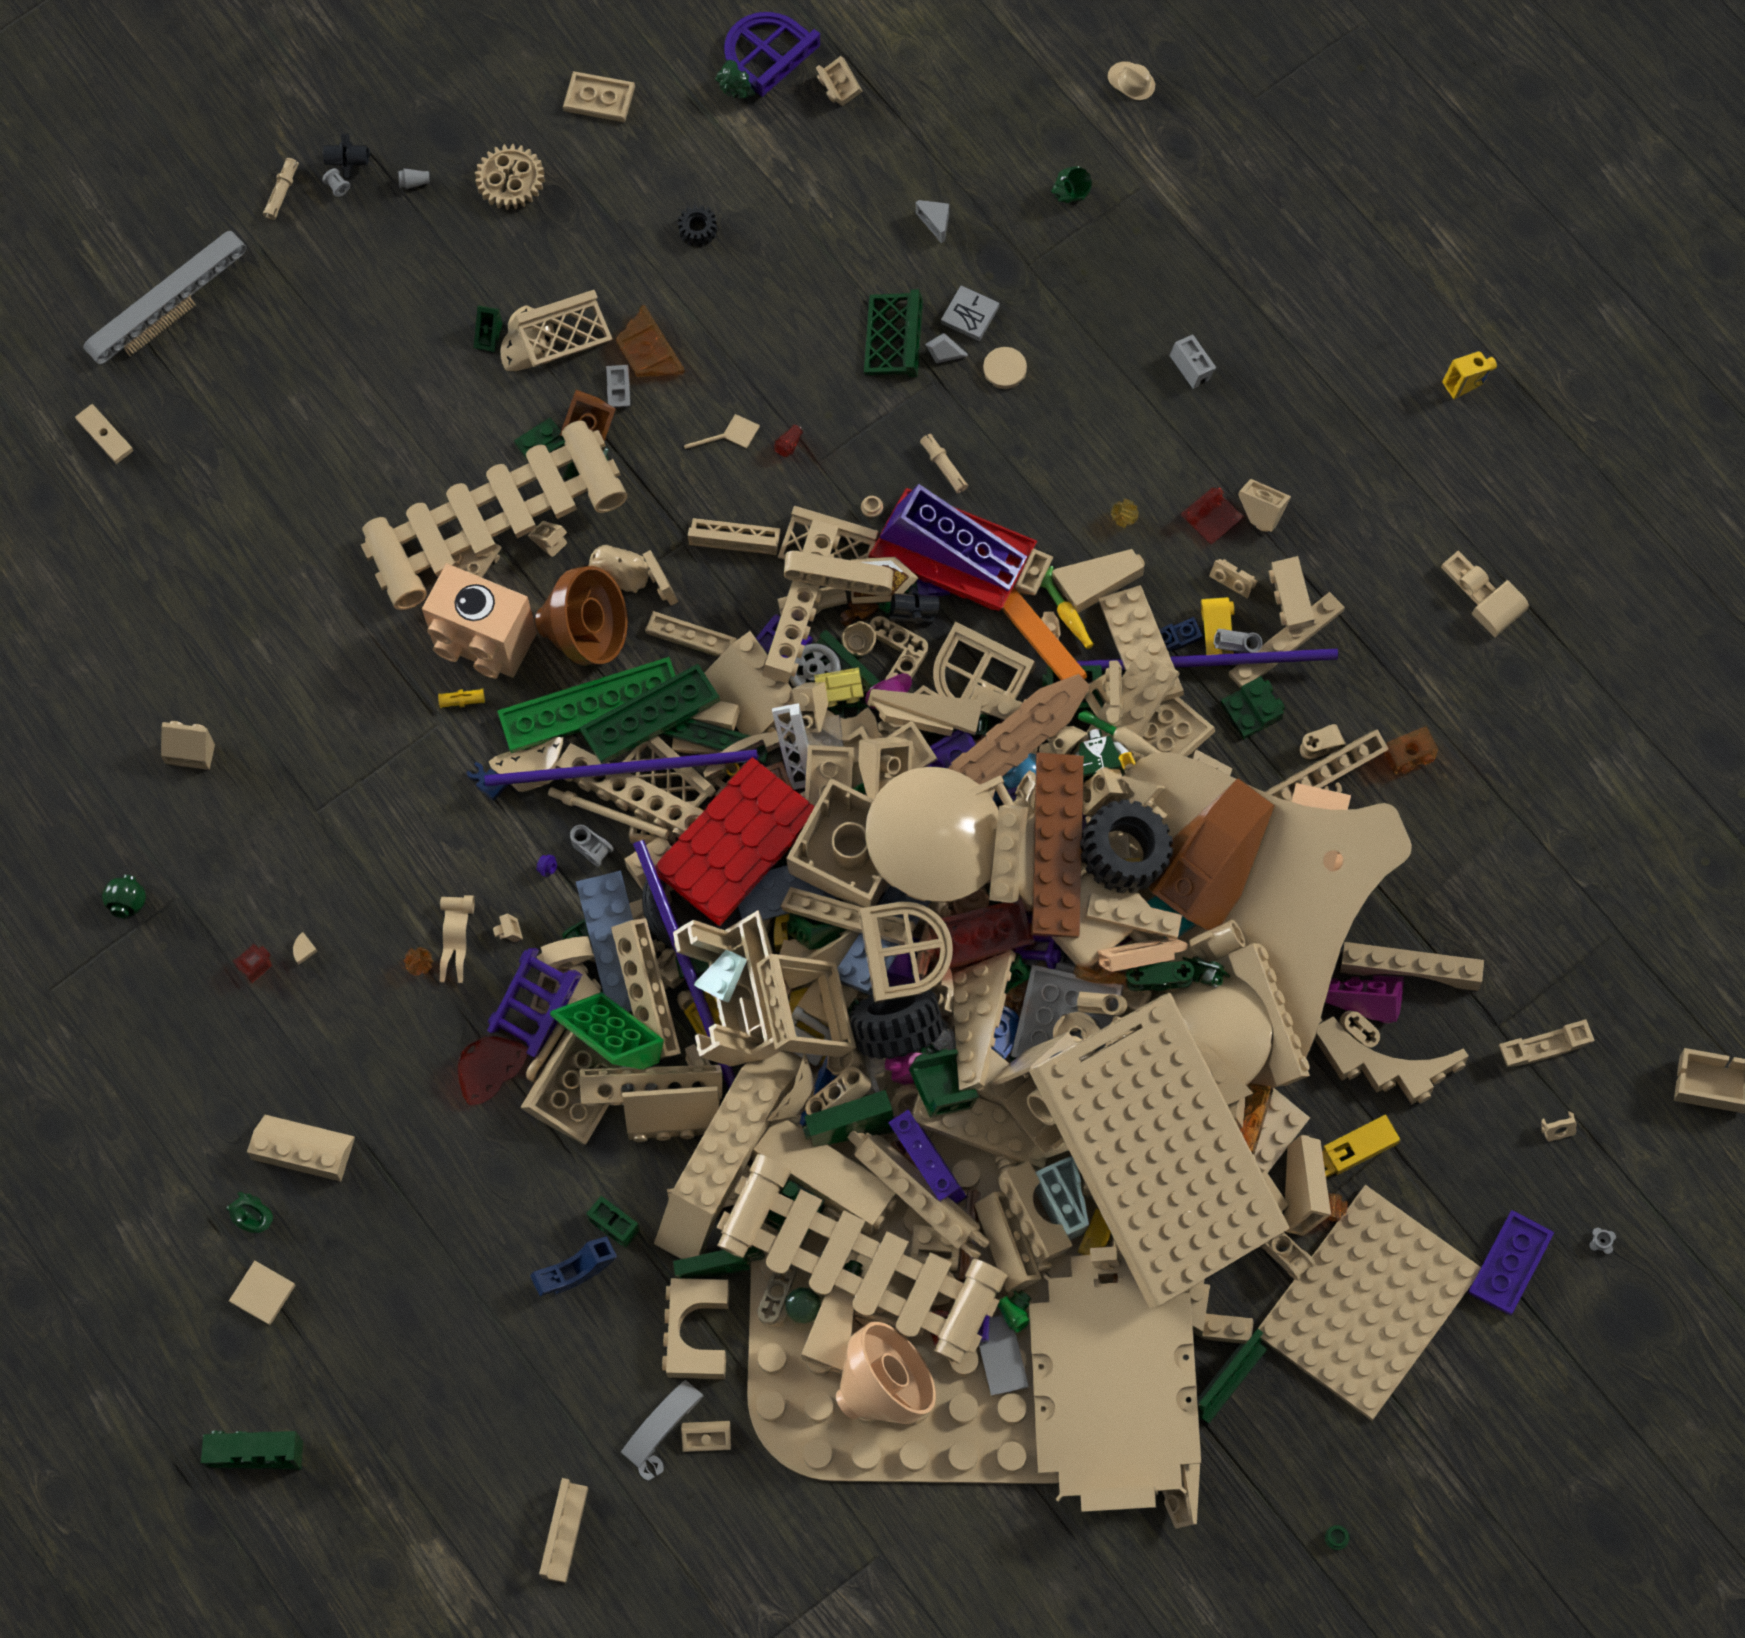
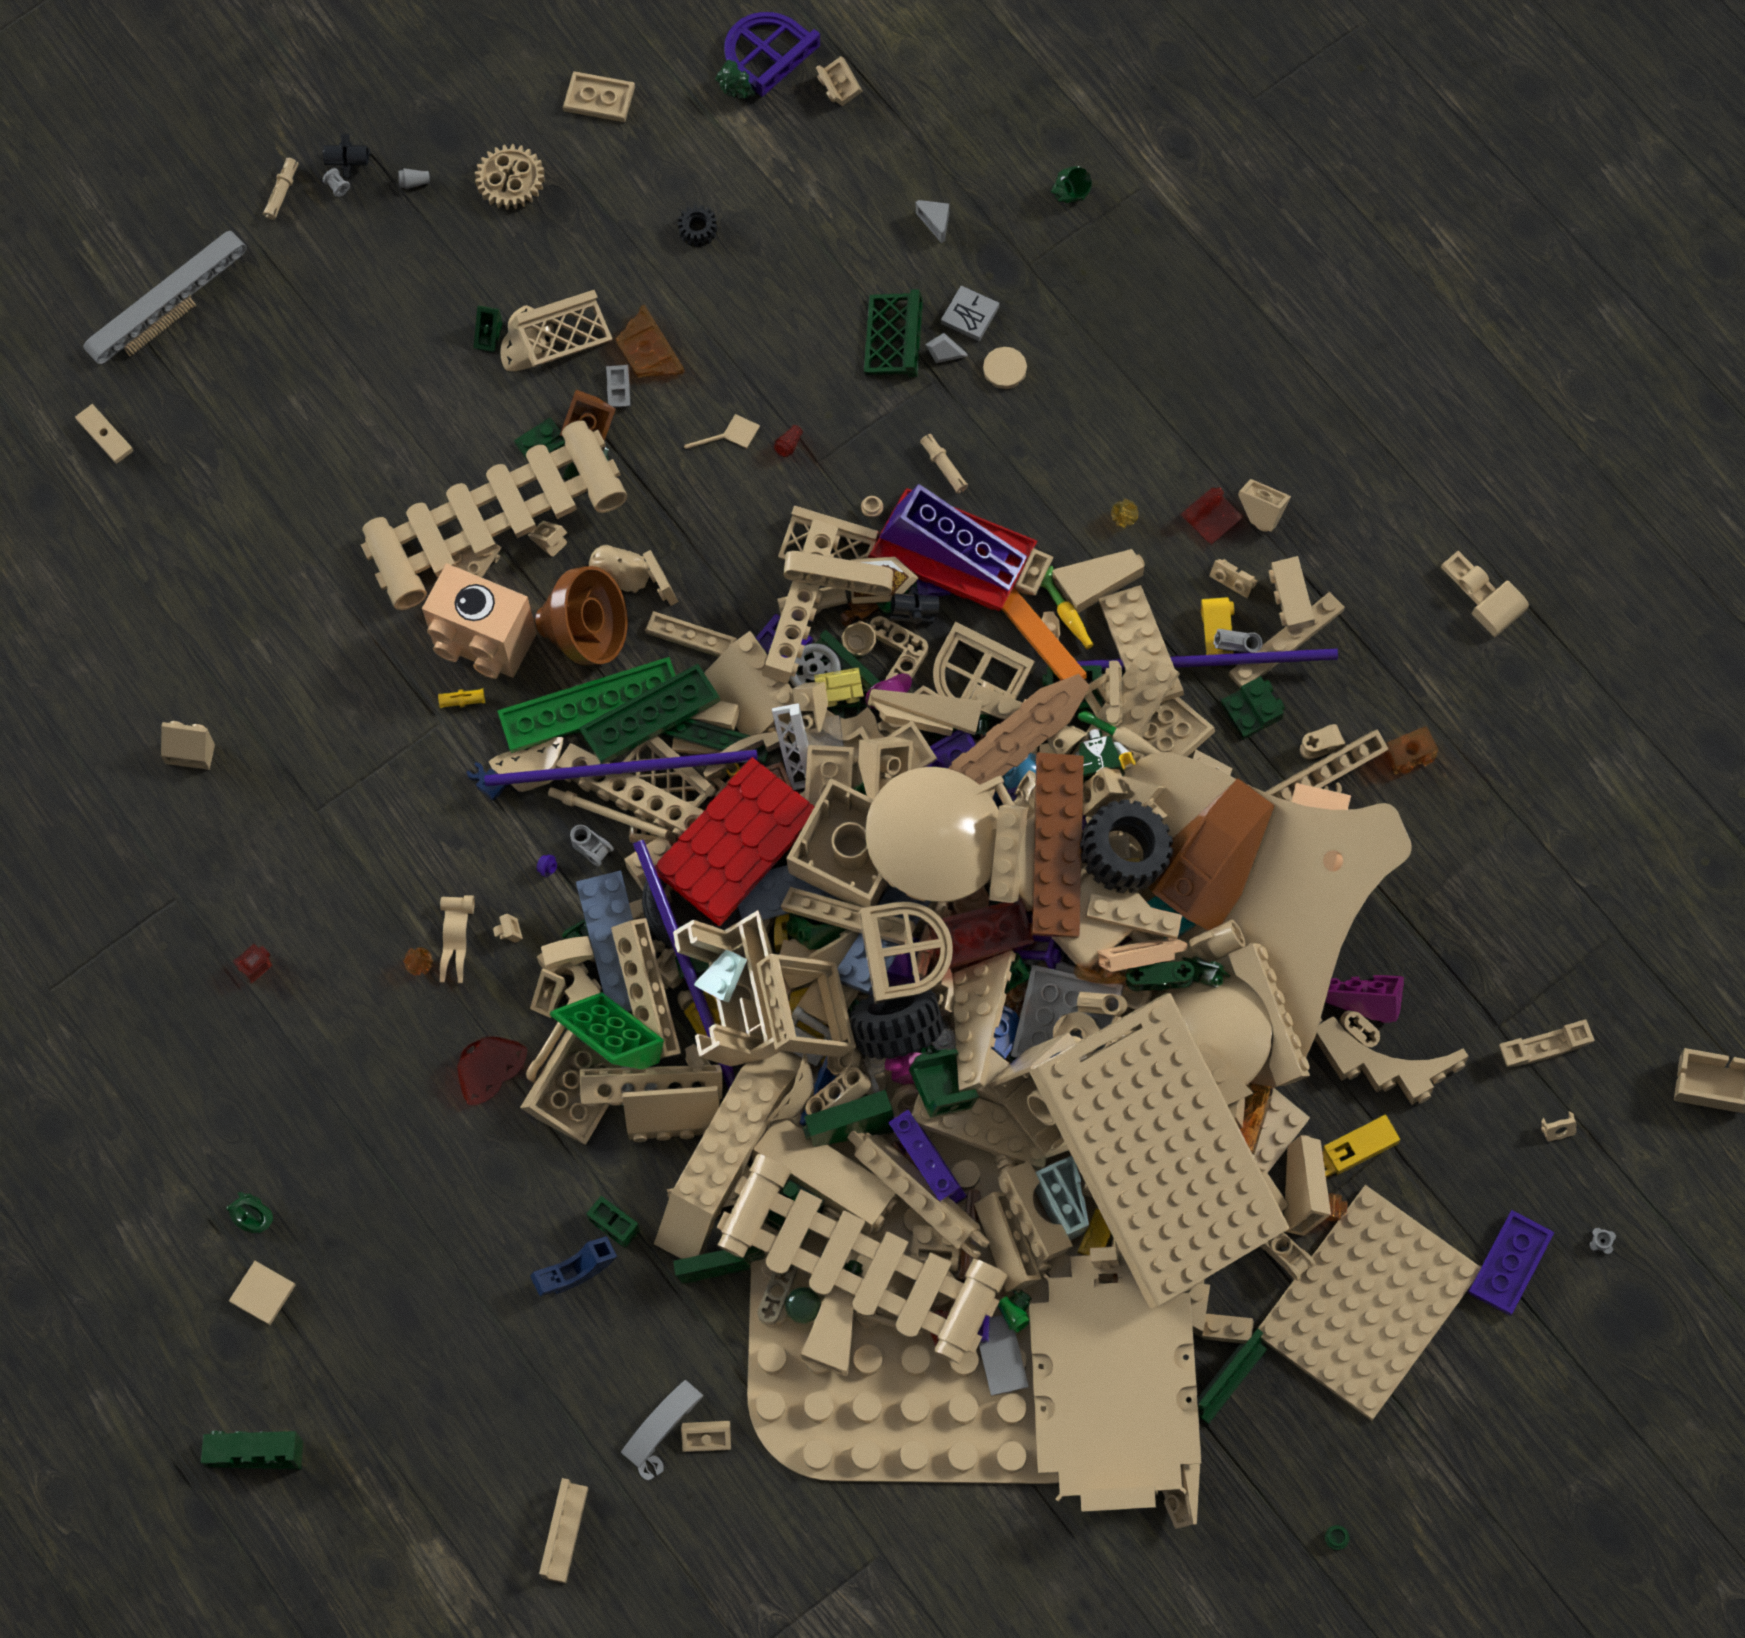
dark green plant [102,875,146,918] -> none
tan slope [247,1115,355,1182] -> none
tan tile [293,932,317,965] -> none
dark purple fence [487,948,583,1057] -> none
tan arch [662,1278,729,1379] -> none
tan fence [688,518,781,555] -> none
light nougat cone [836,1322,936,1424] -> none
tan piece [1108,62,1155,100] -> none
dark blue slope [1159,617,1204,652] -> none
light grey hinge [1170,335,1216,389] -> none
tan arch [1340,942,1484,991] -> none
yellow torso [1442,351,1497,399] -> none

